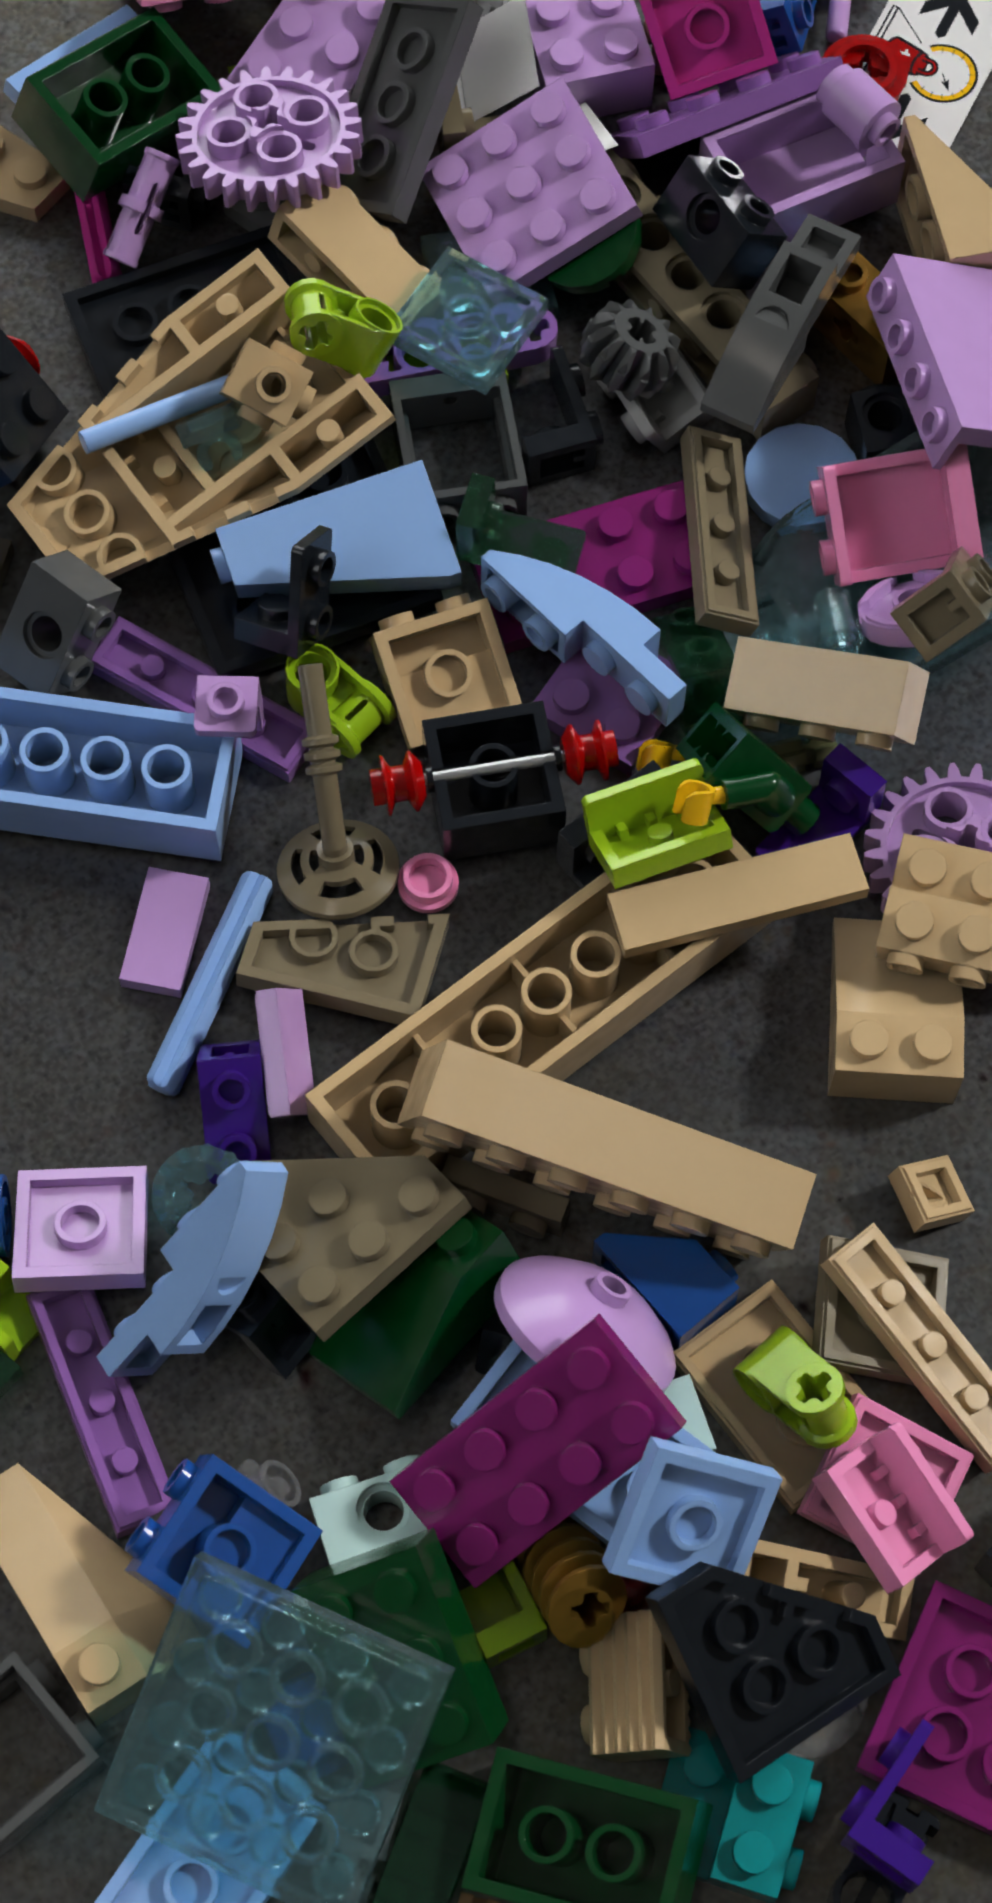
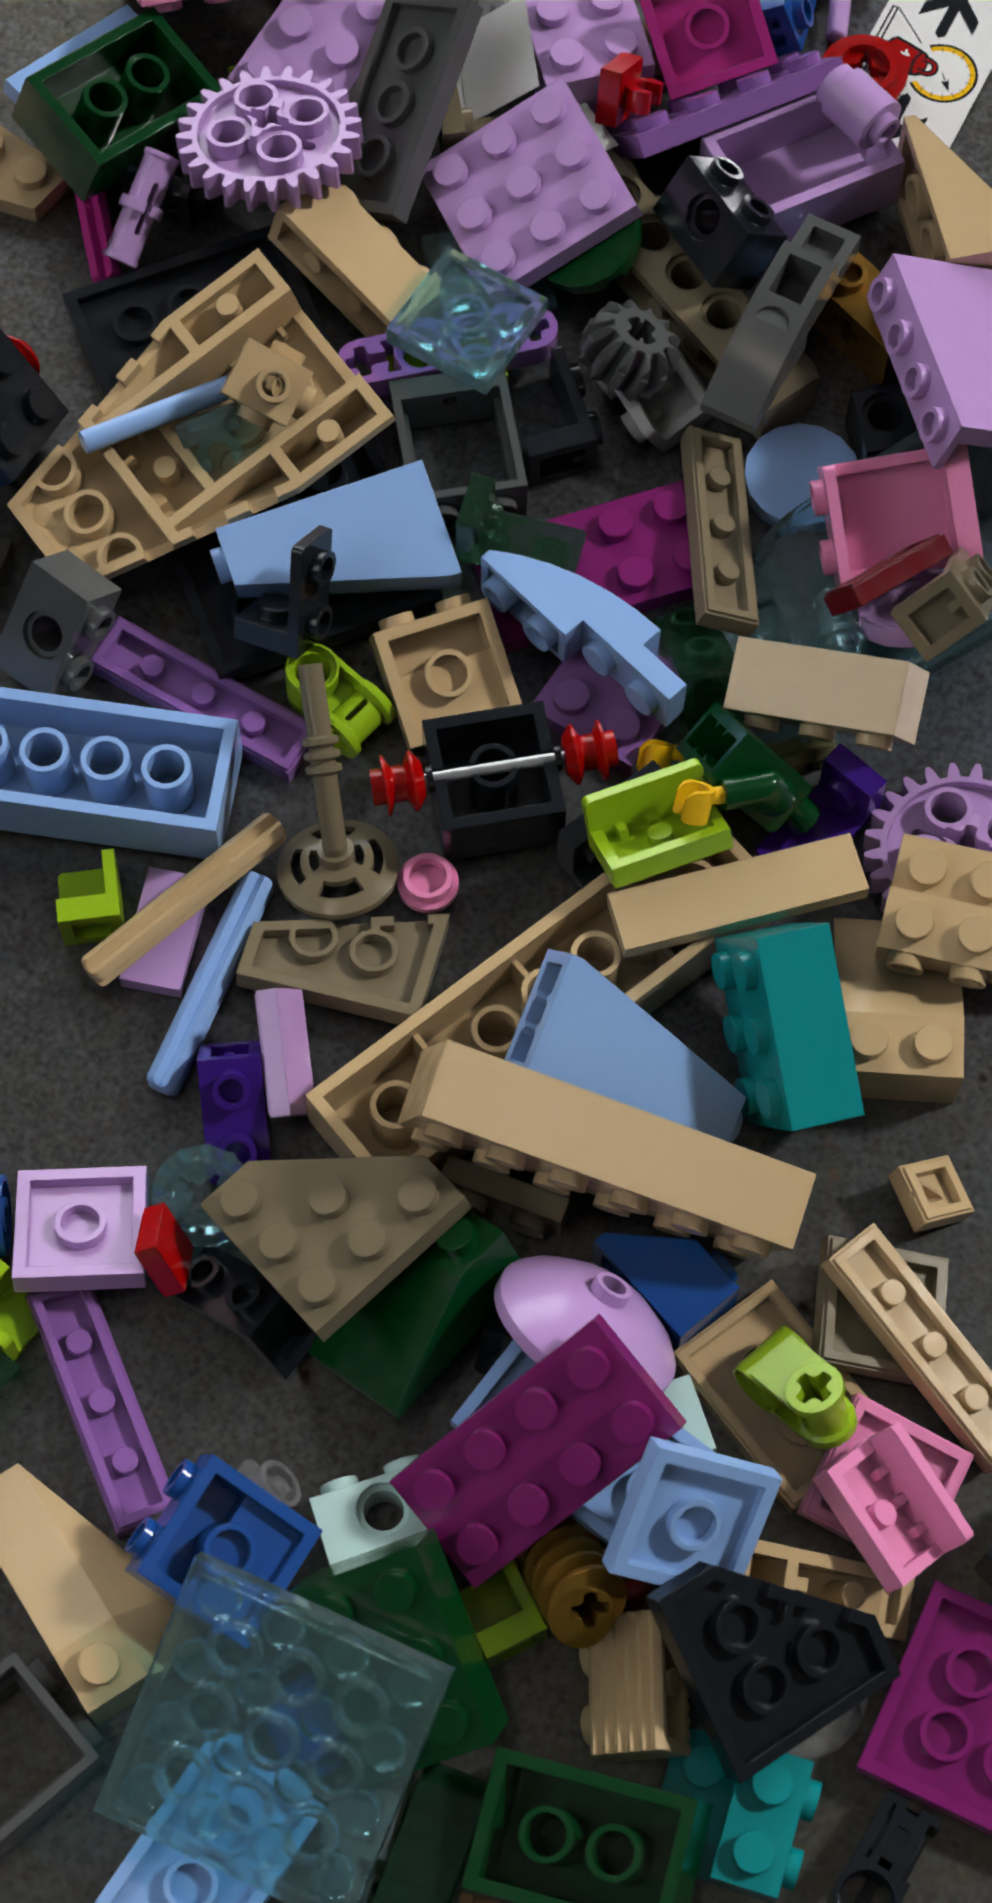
light blue slope [96,1160,288,1377] -> none
lavender bracket [194,675,264,738] -> none
lime piece [284,278,403,378] -> none
dark purple bracket [839,1719,935,1894] -> none
none -> lime panel [55,848,125,946]
none -> tan axle [81,812,287,986]
none -> red tile [134,1202,194,1297]
none -> light blue slope [504,949,746,1143]
none -> red tile [594,52,663,128]
none -> teal brick [711,923,865,1131]
none -> dark red tile [823,533,953,617]

